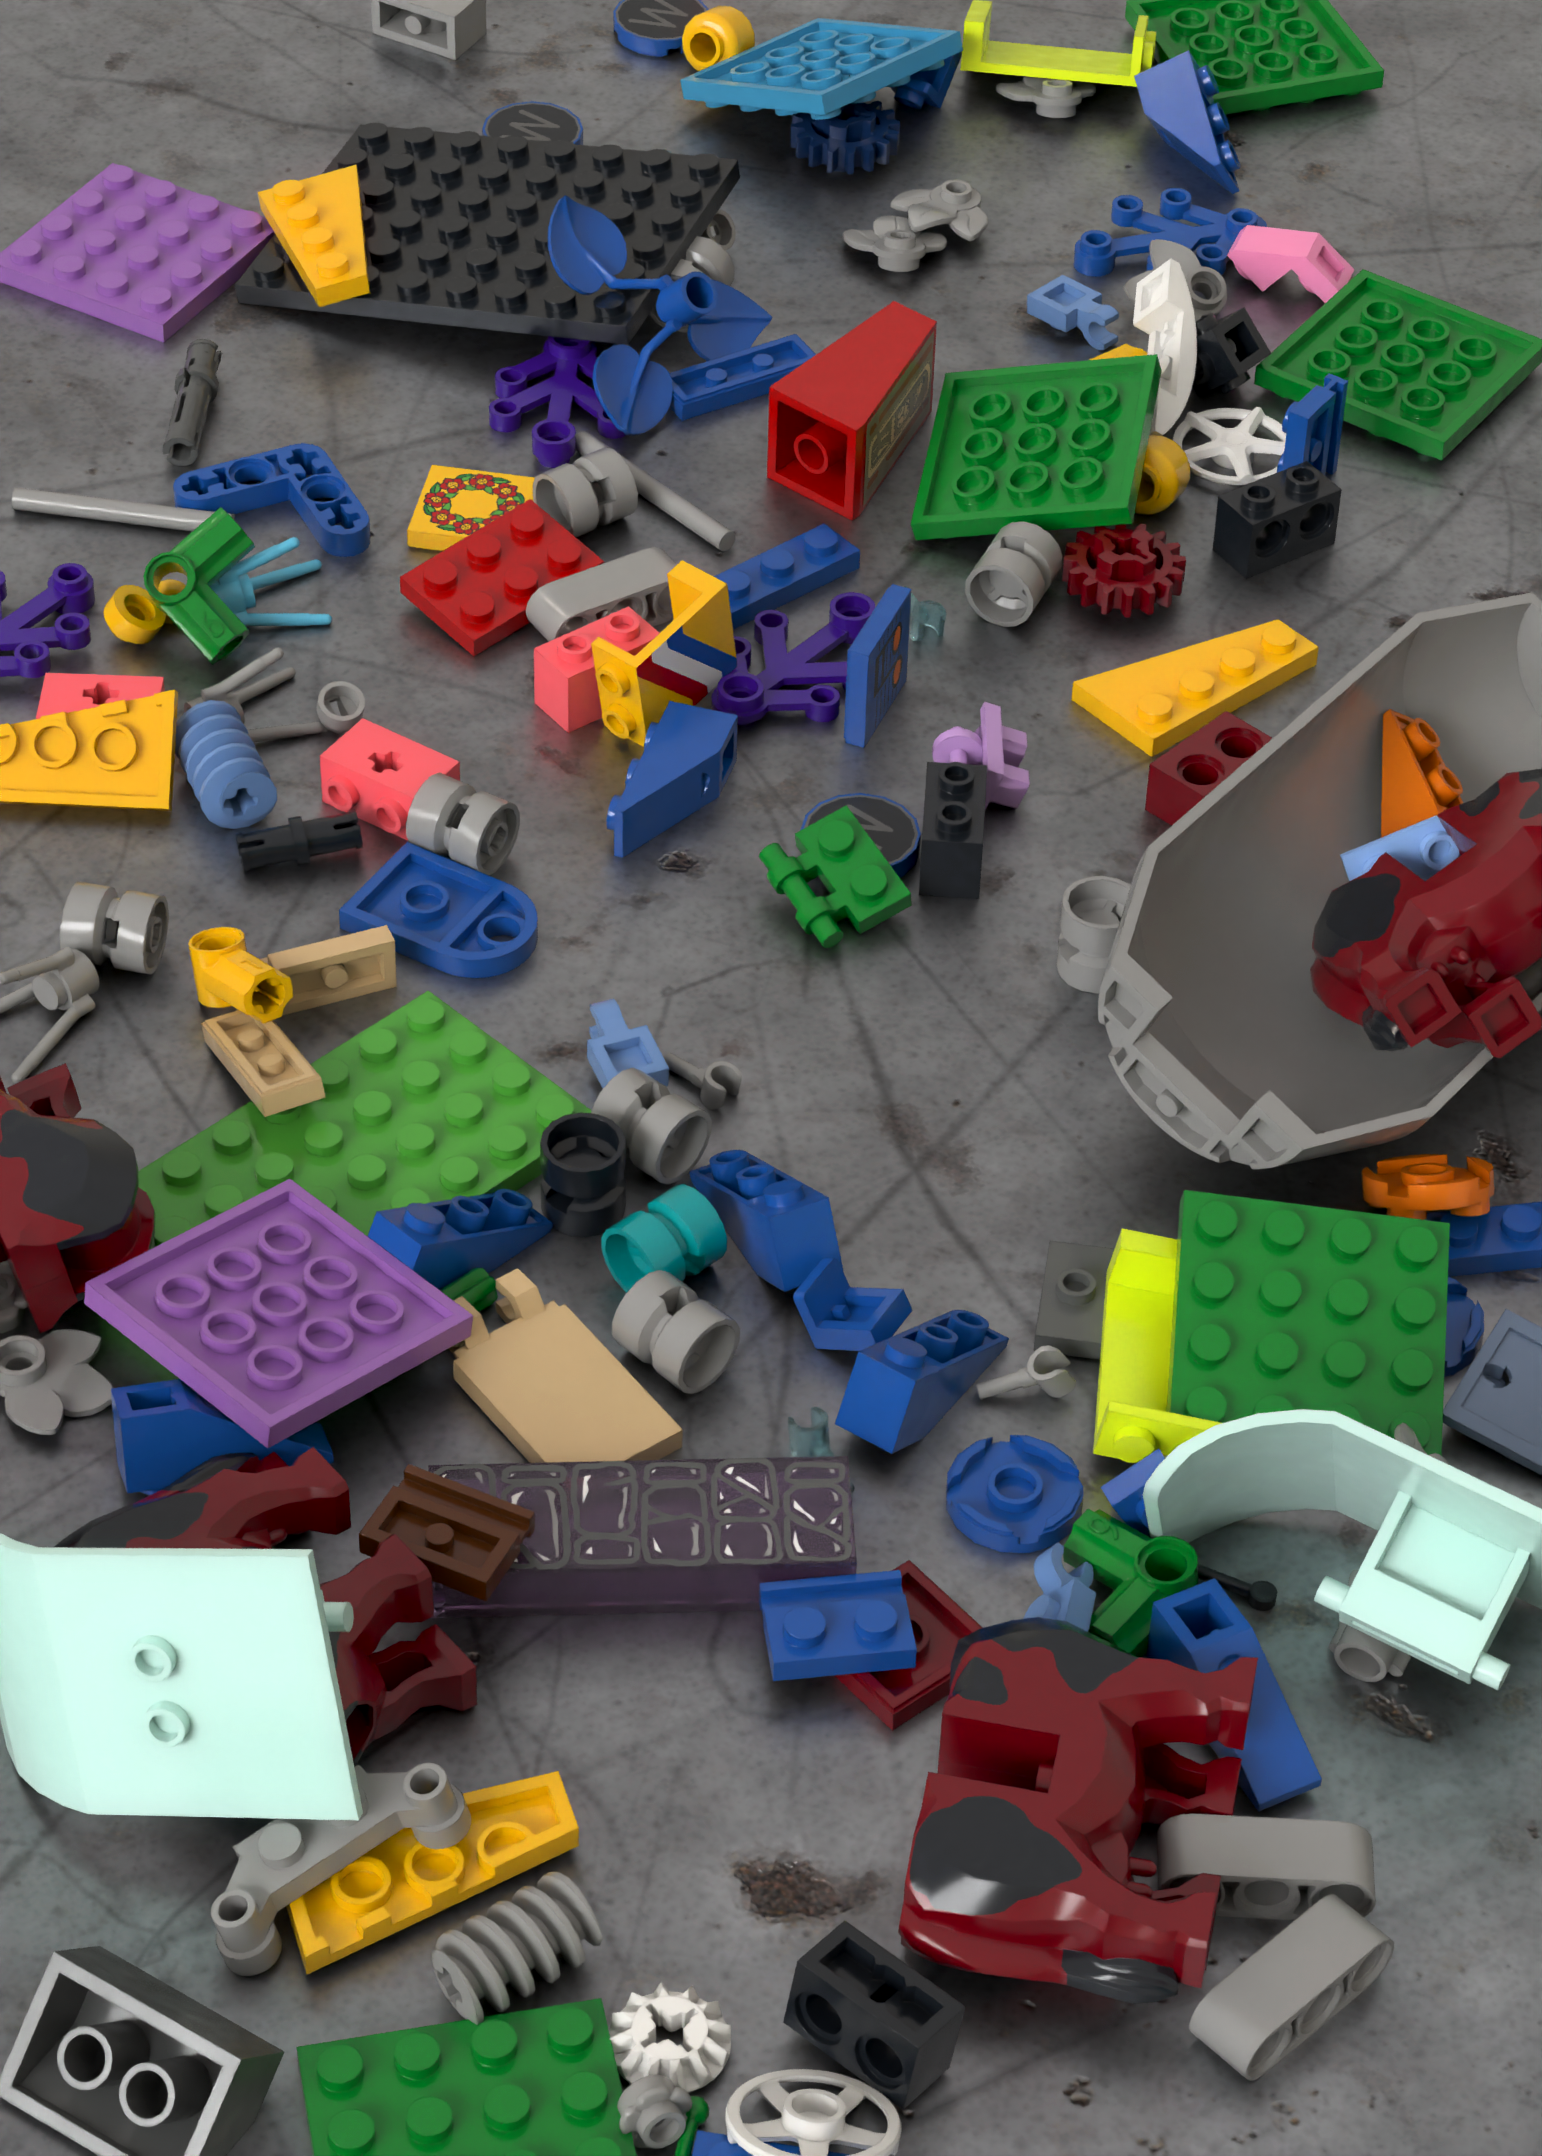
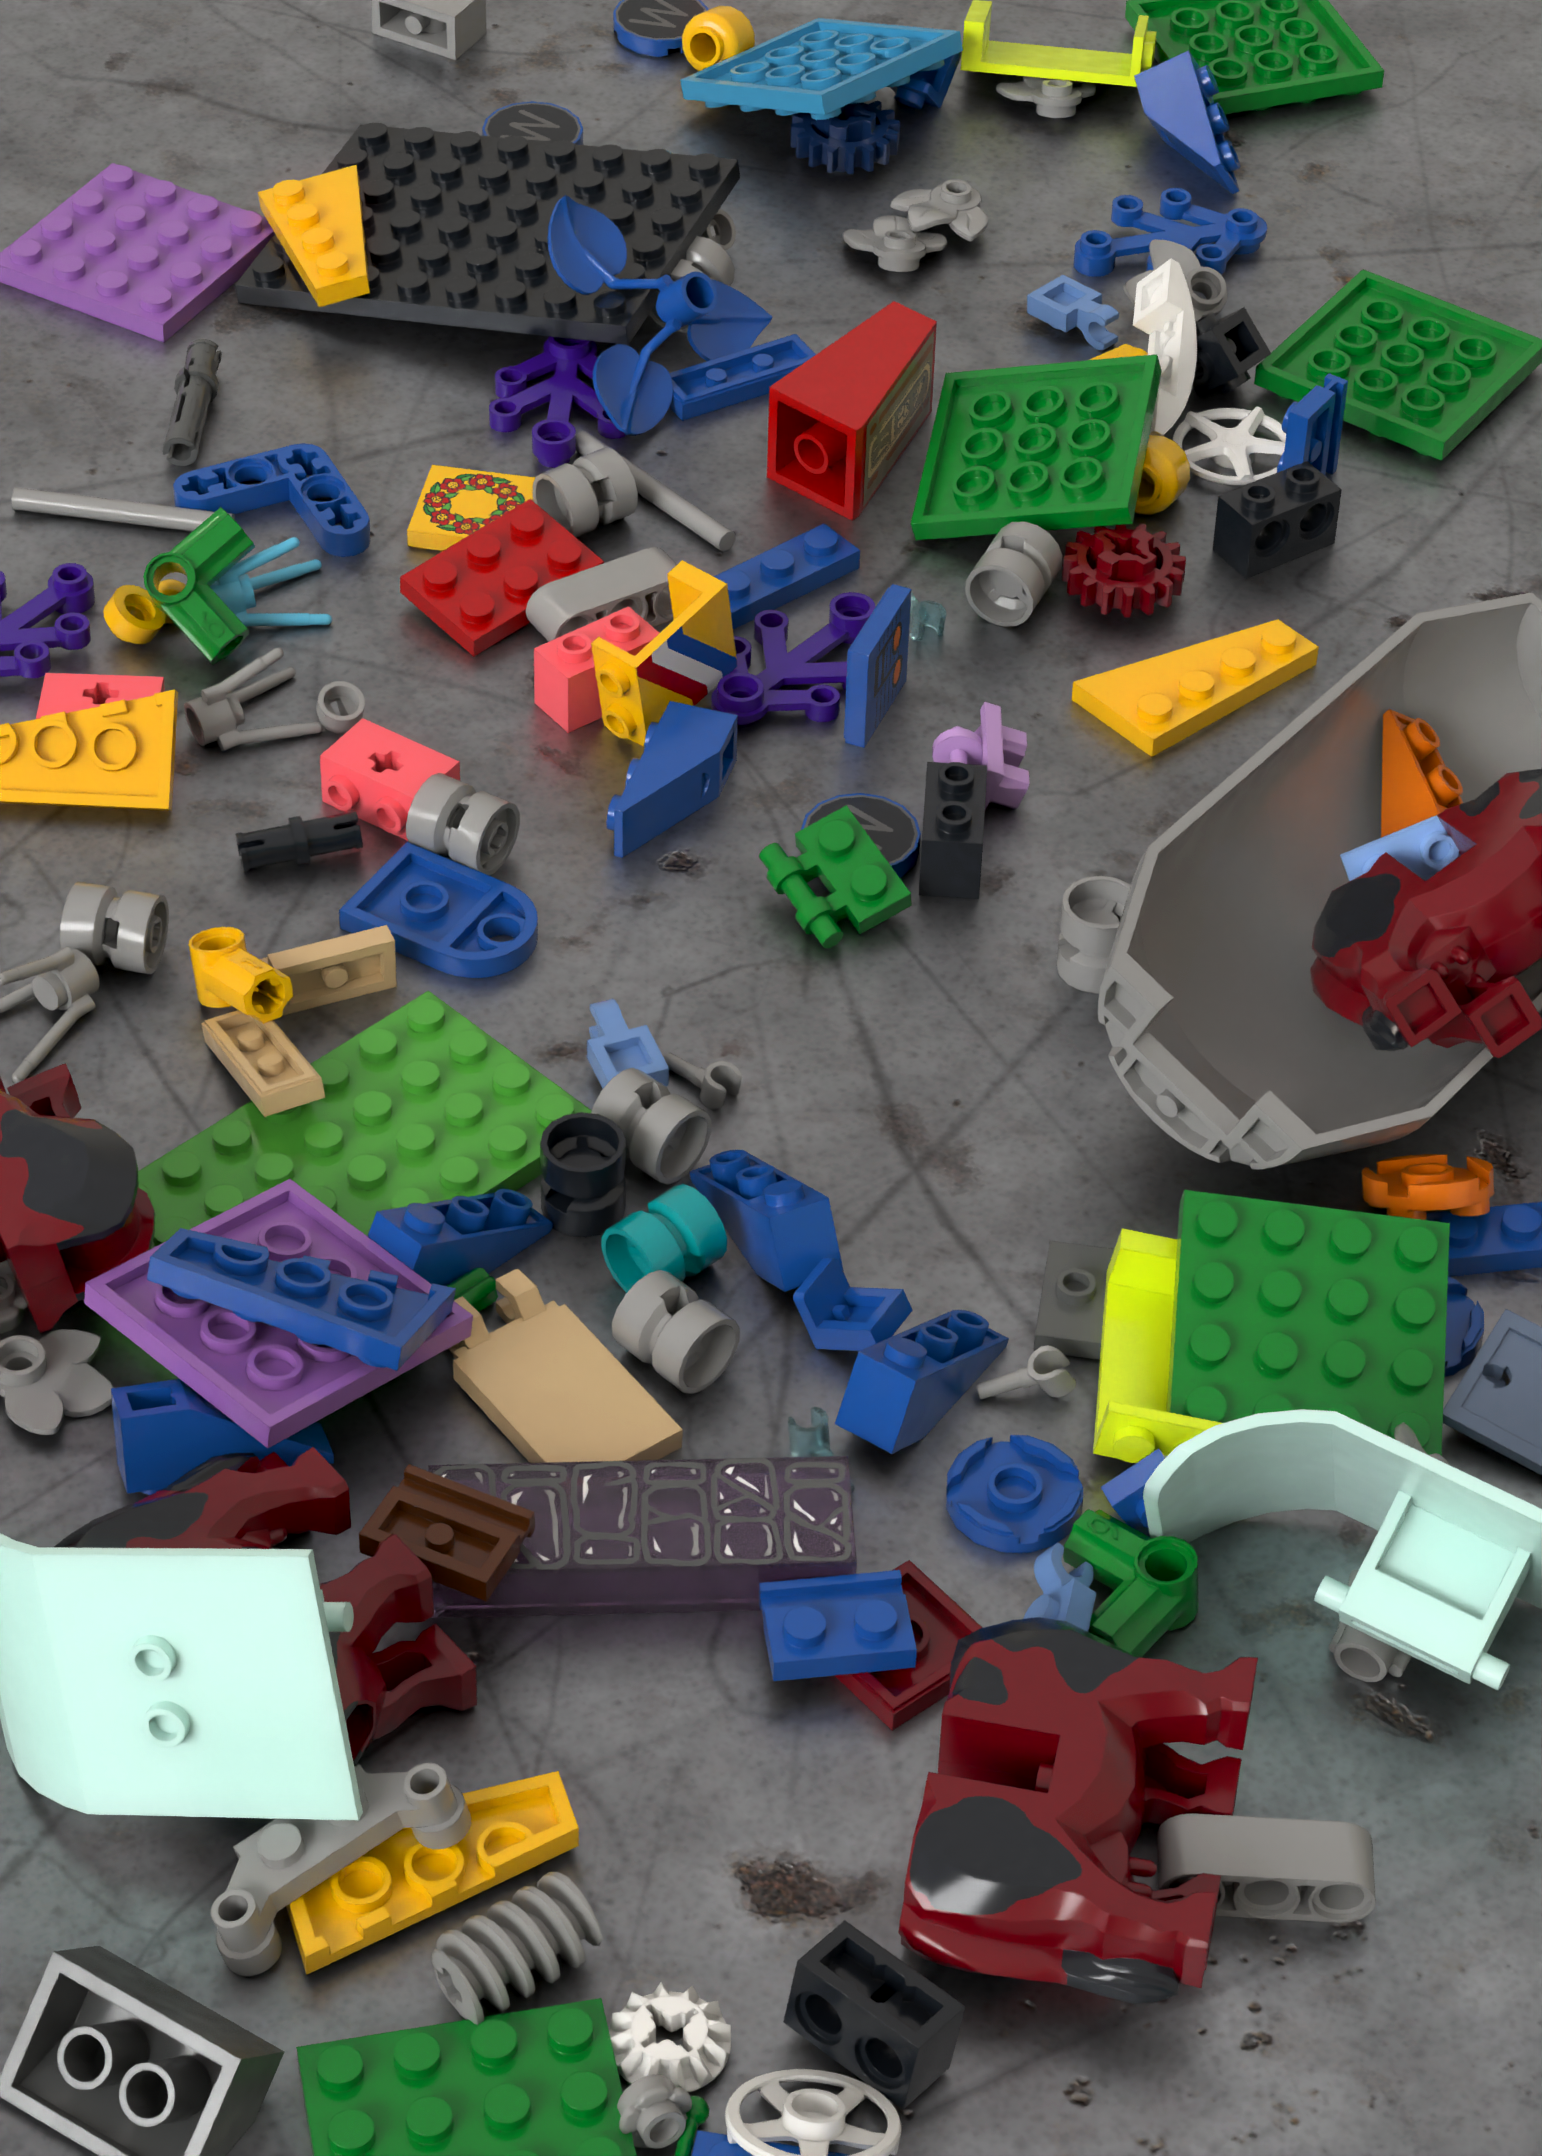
medium blue piece [175,700,277,829] -> none
dark red brick [1145,711,1272,826] -> none
blue slope [1146,1578,1322,1812] -> none
light grey beam [1189,1894,1394,2081] -> none
black hinge [1198,1564,1278,1611] -> none
bright pink slope [1227,225,1355,303] -> none
none -> blue wing [147,1228,456,1371]

